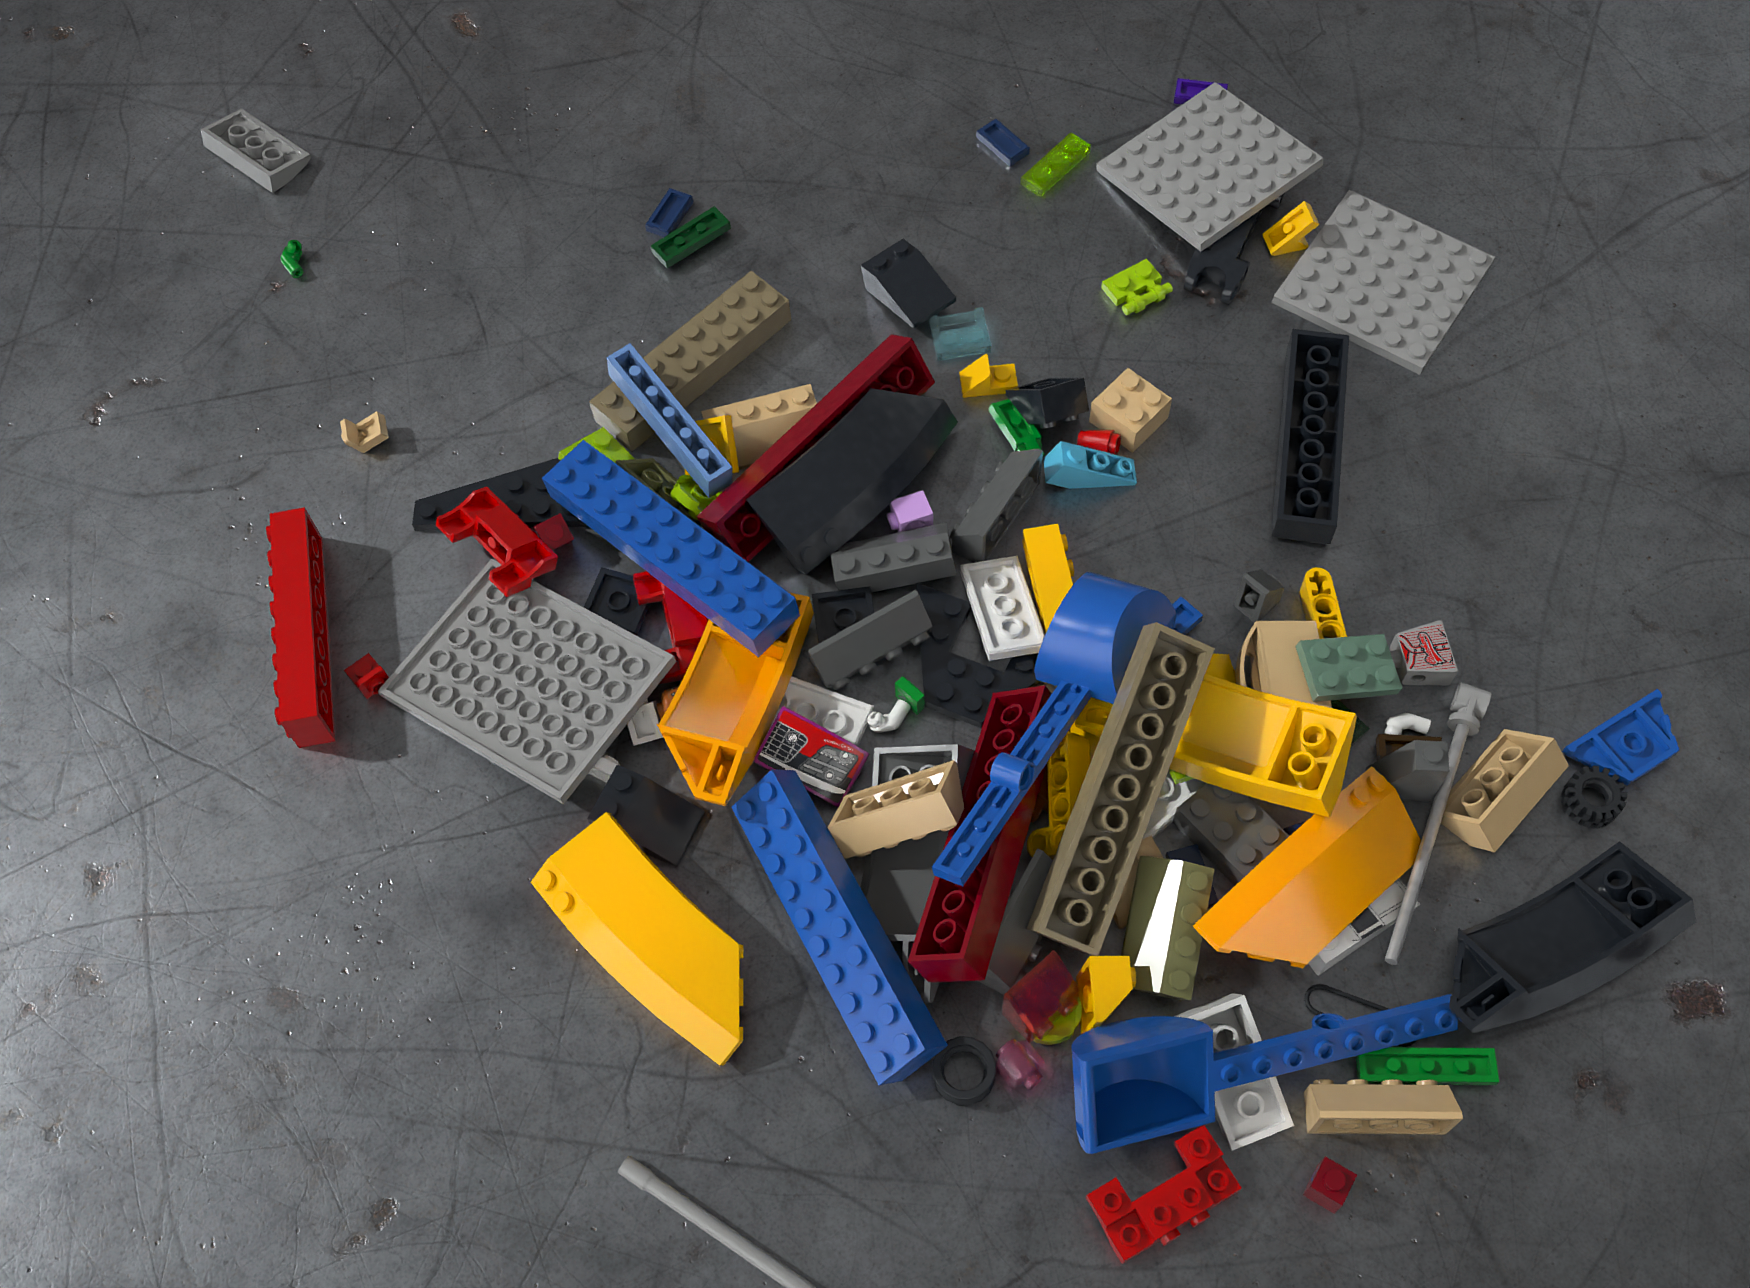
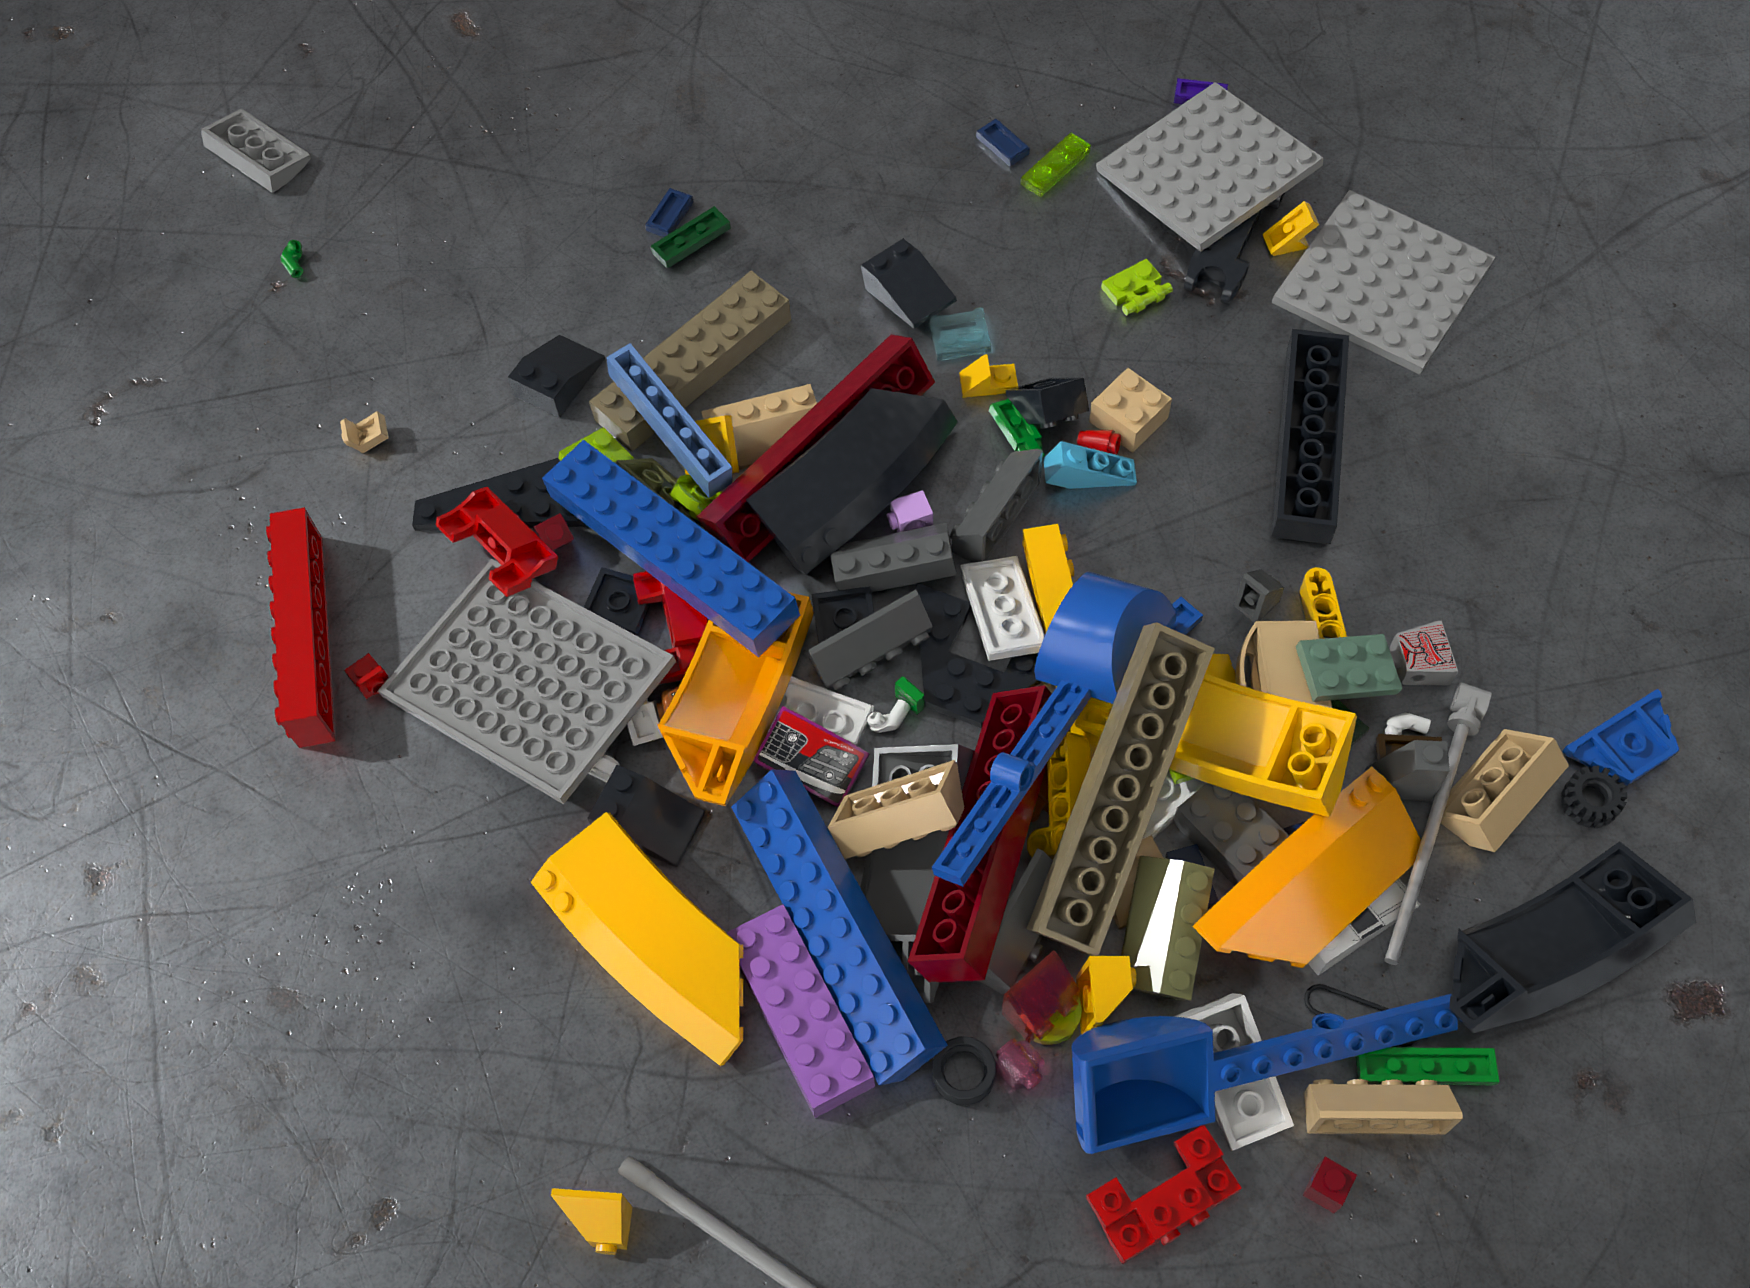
none -> black slope [507,335,605,418]
none -> yellow slope [551,1188,633,1255]
none -> medium lavender brick [726,904,875,1118]

